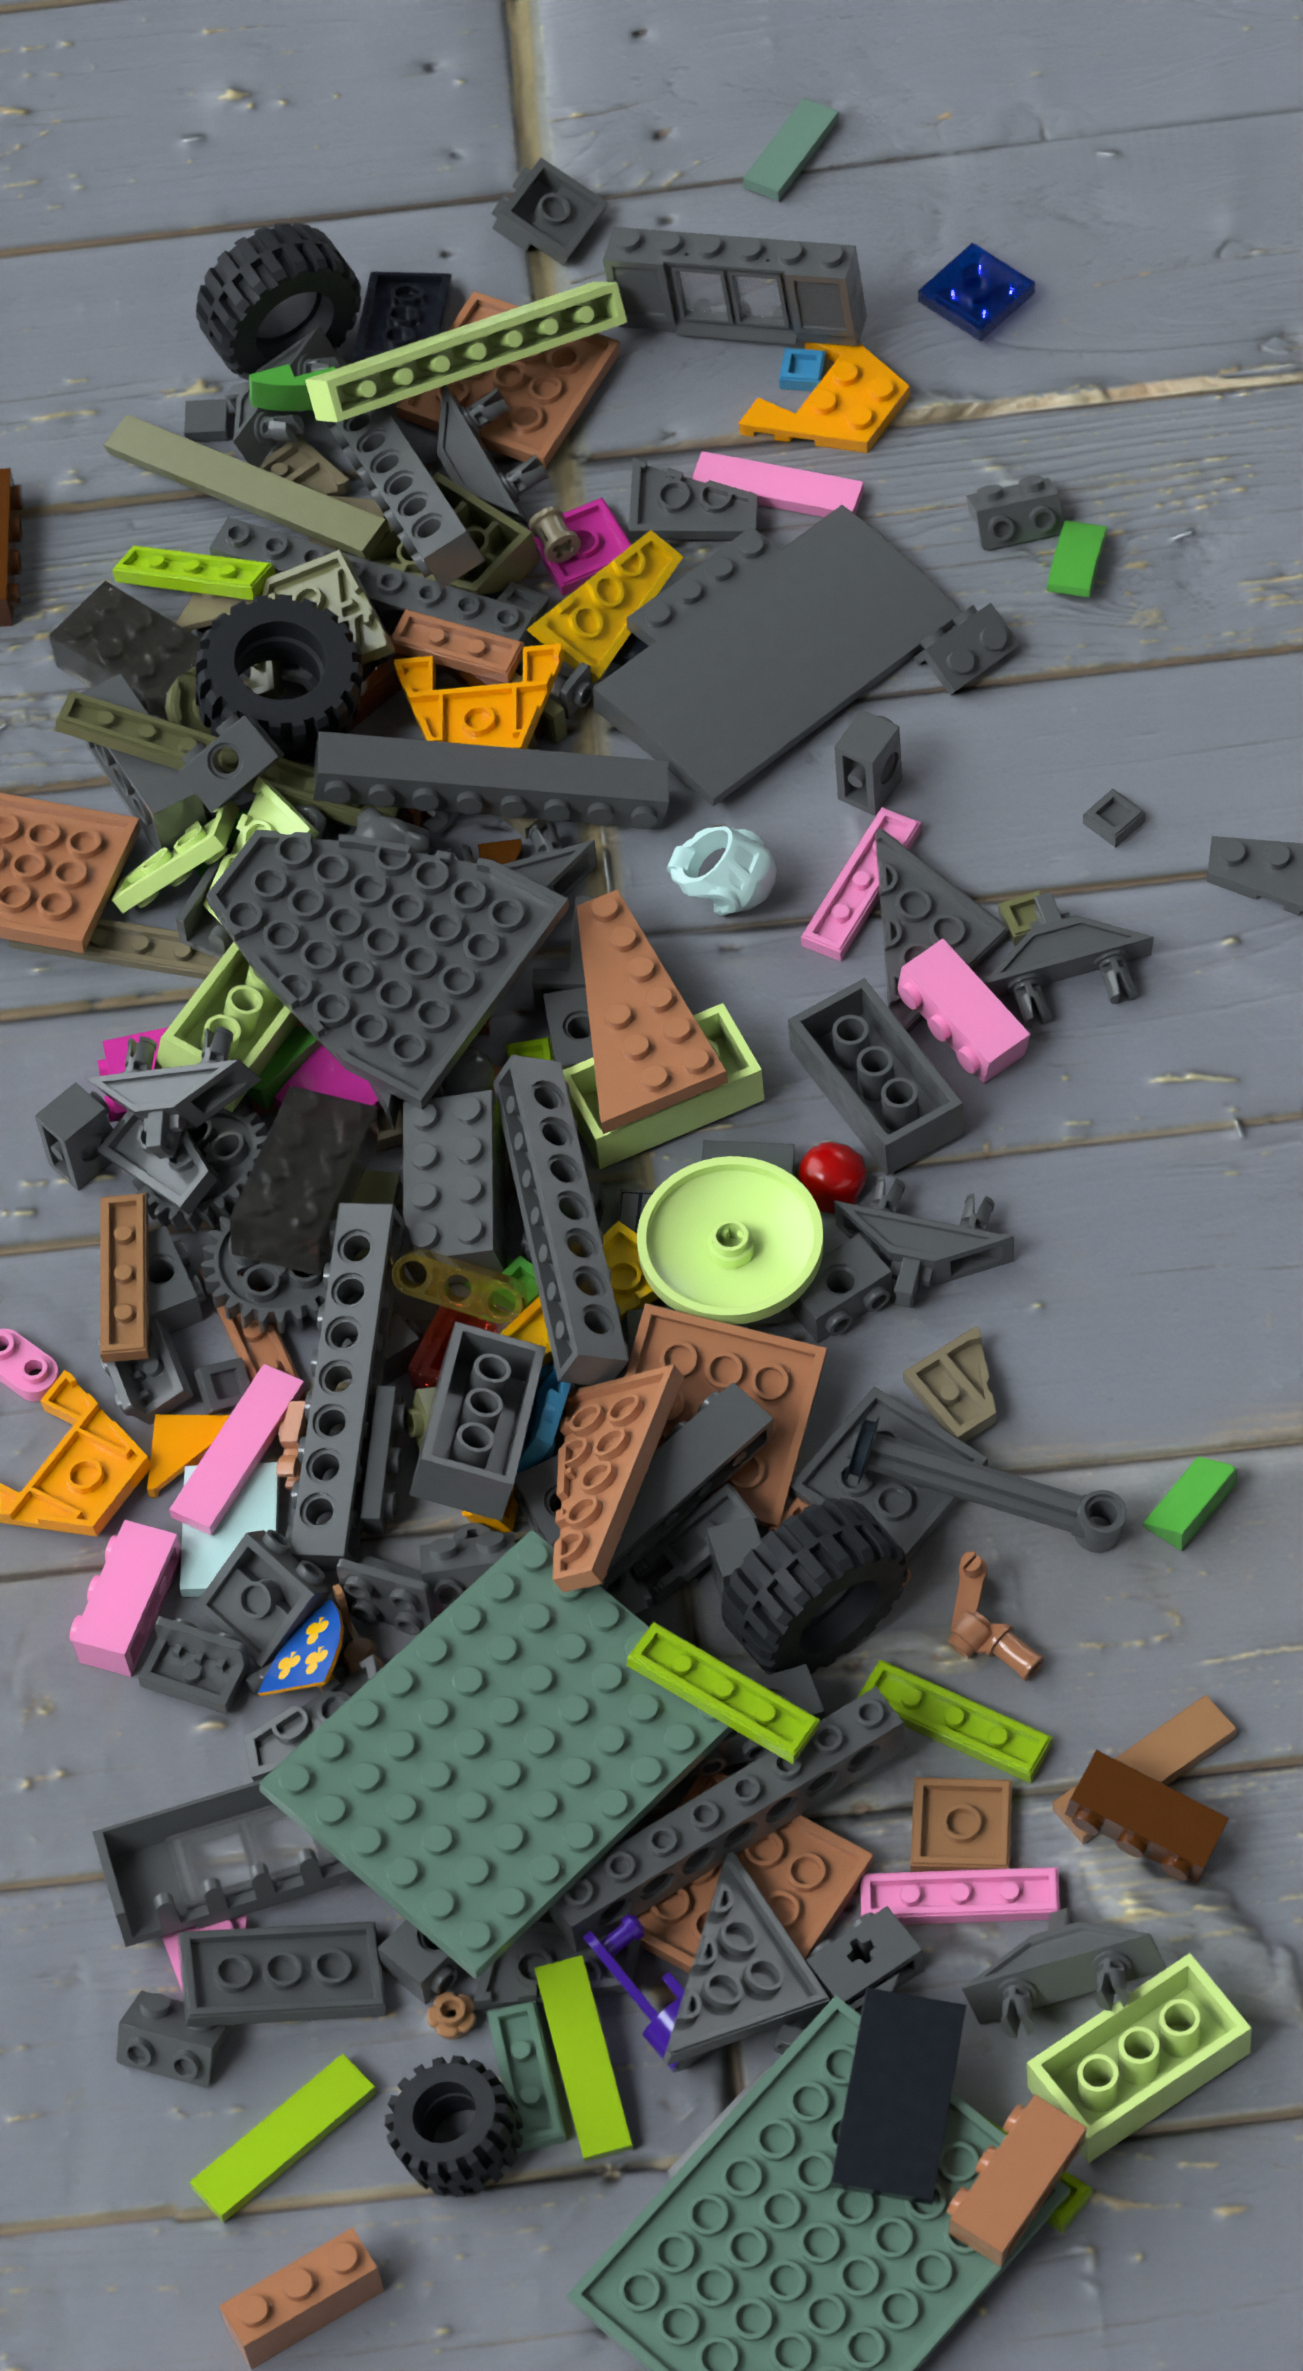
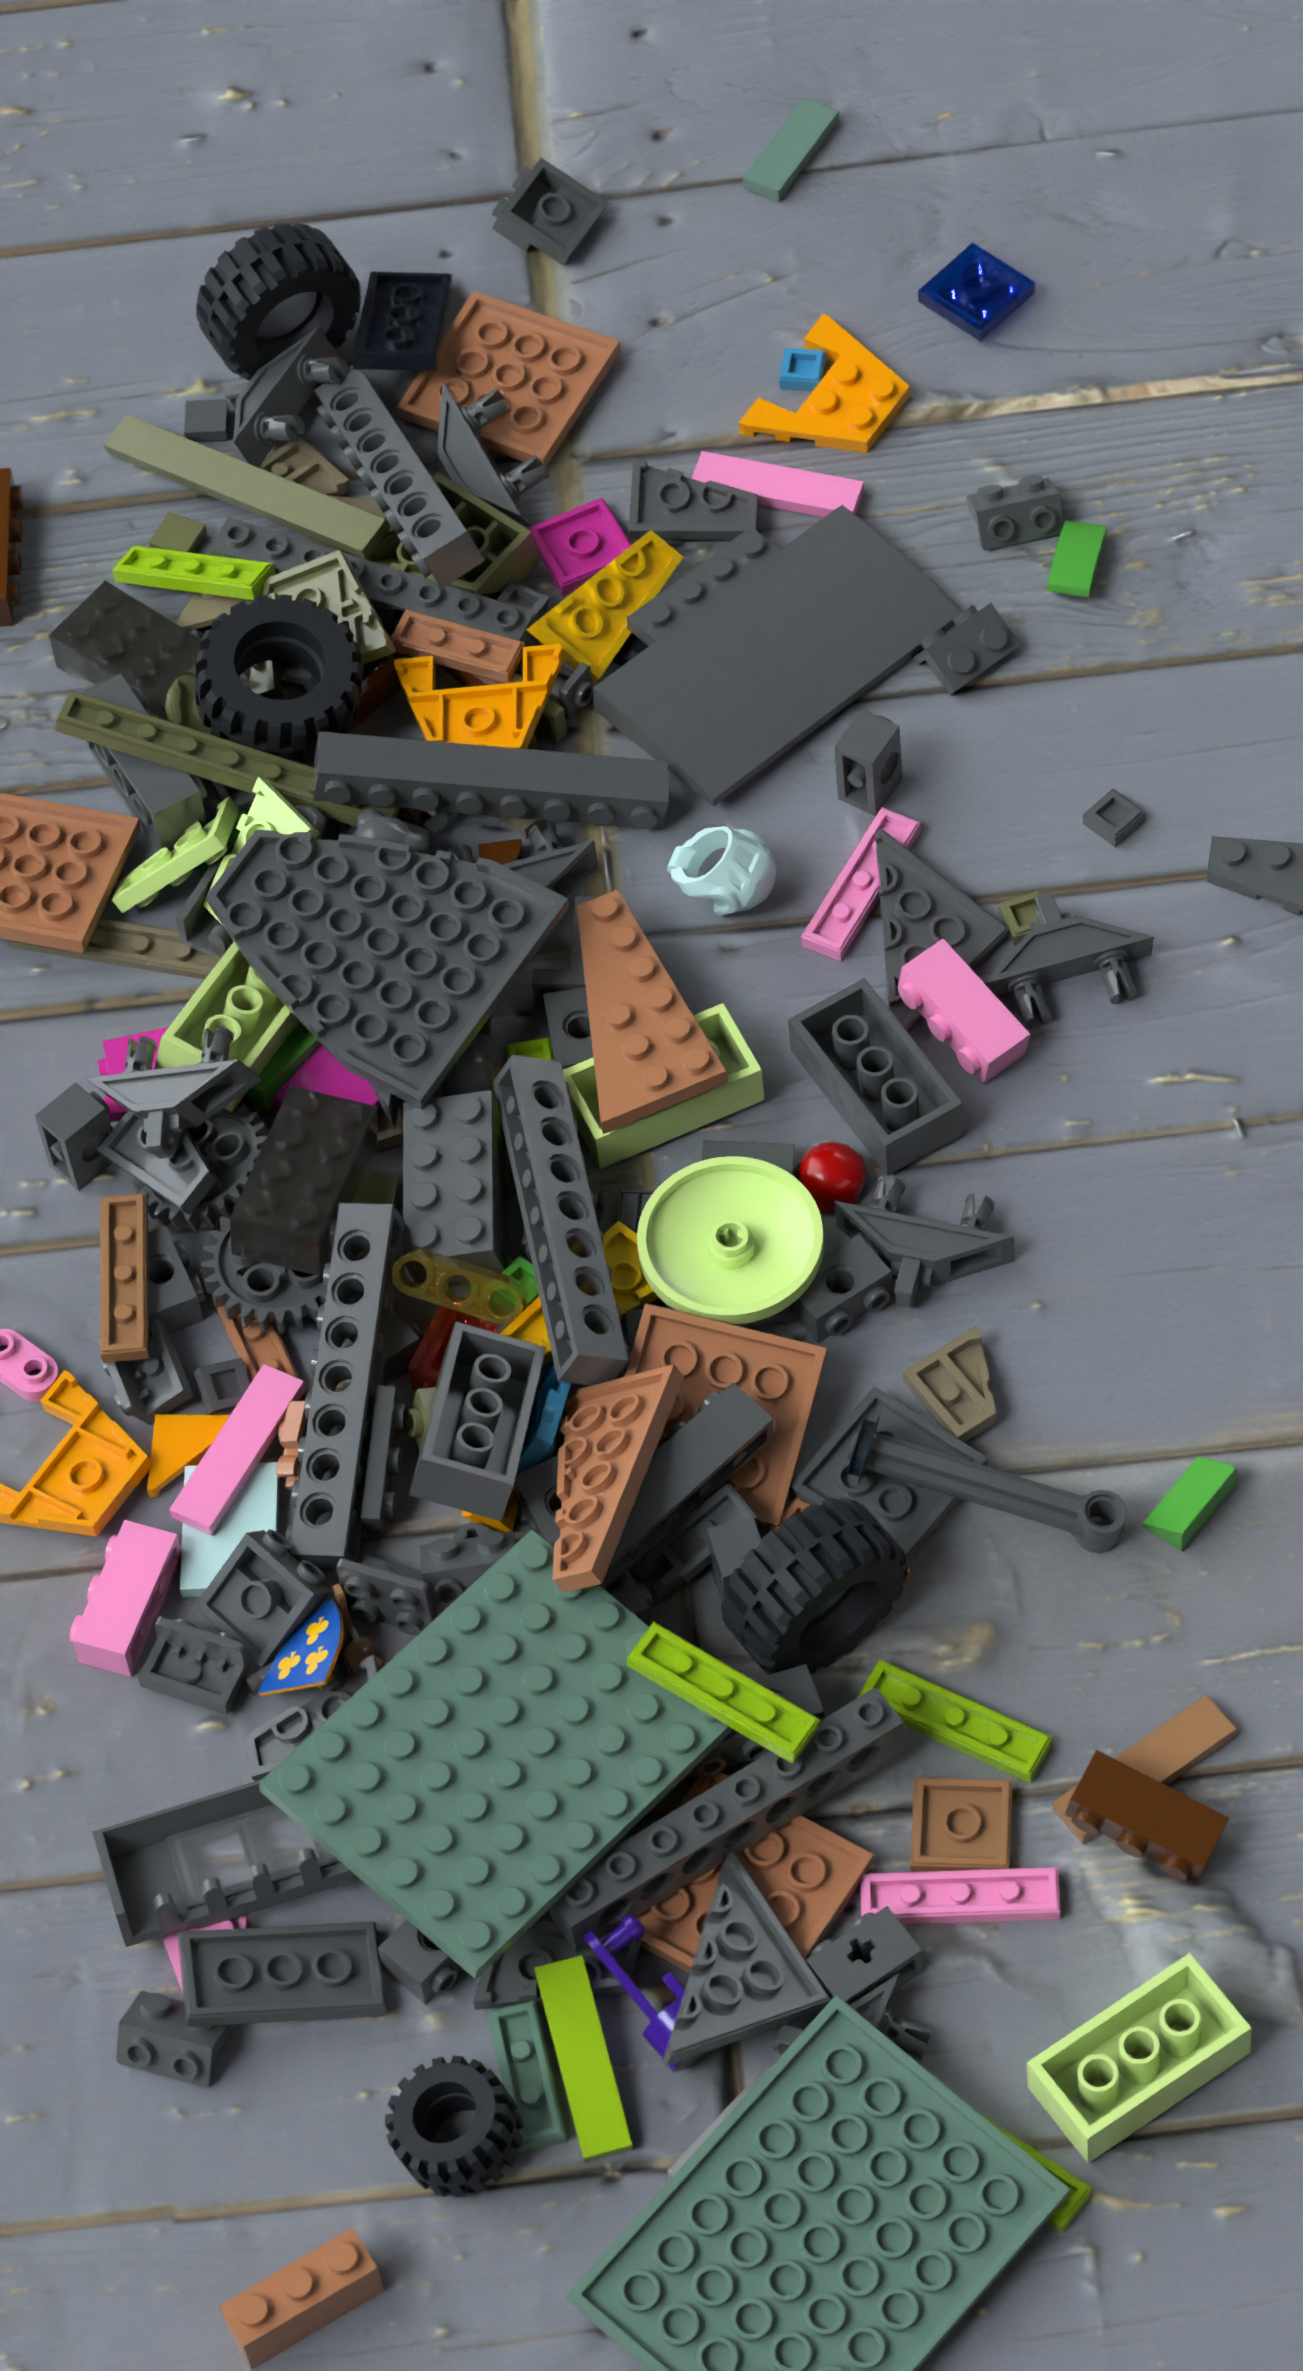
dark grey brick [178,713,285,813] -> none
lime tile [189,2053,377,2223] -> none
bright green slope [249,364,335,411] -> none
yellowish green brick [305,281,627,422] -> none
medium nougat plate [427,1992,476,2040] -> none
dark tan bush [528,506,581,563] -> none
dark grey window [603,227,867,346] -> none
black tile [831,1987,967,2205] -> none
nougat brick [946,2094,1087,2267] -> none
nougat pin [947,1551,1045,1681] -> none
dark grey connector [961,1908,1167,2038] -> none
none -> olive tile [149,512,207,553]

